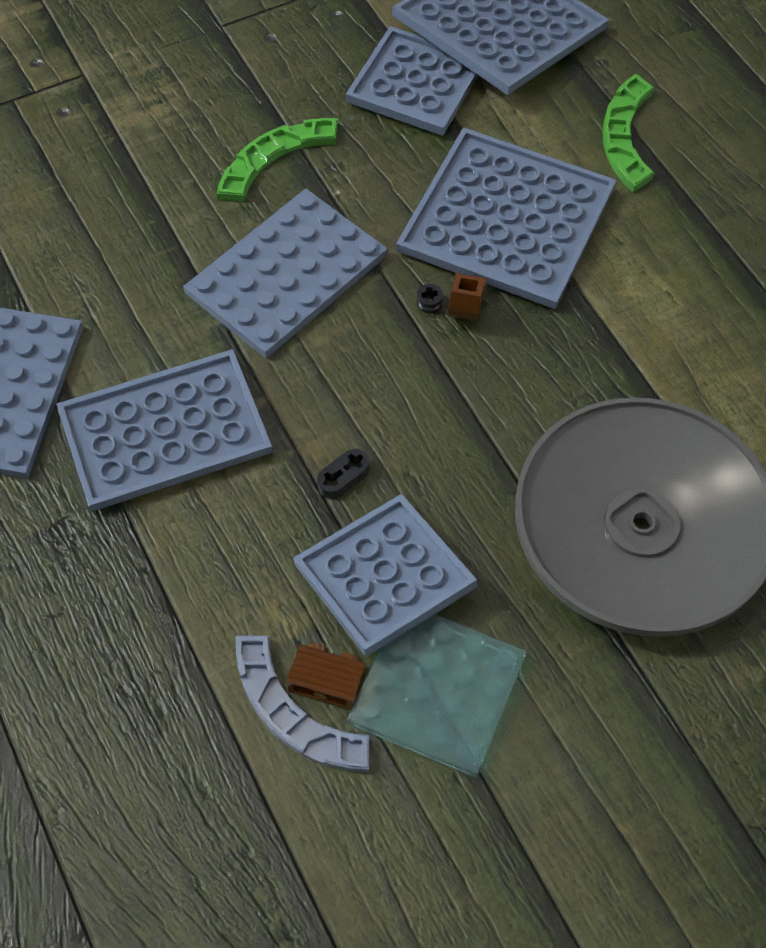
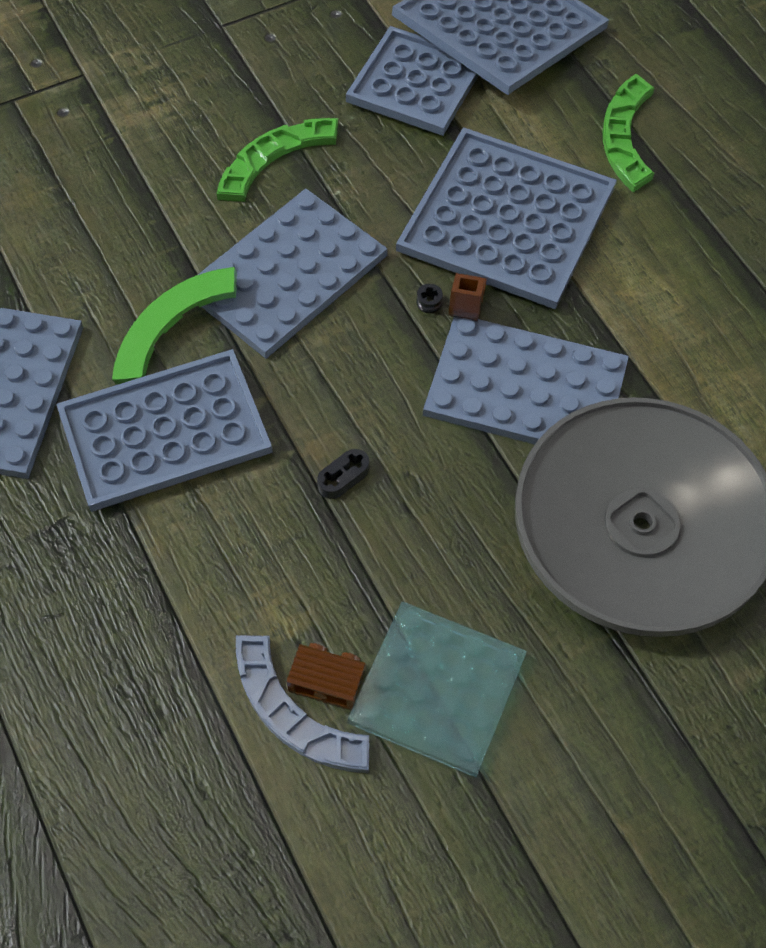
sand blue plate [293,494,478,657] -> none
none -> bright green tile [112,267,237,385]
none -> sand blue plate [423,317,629,444]

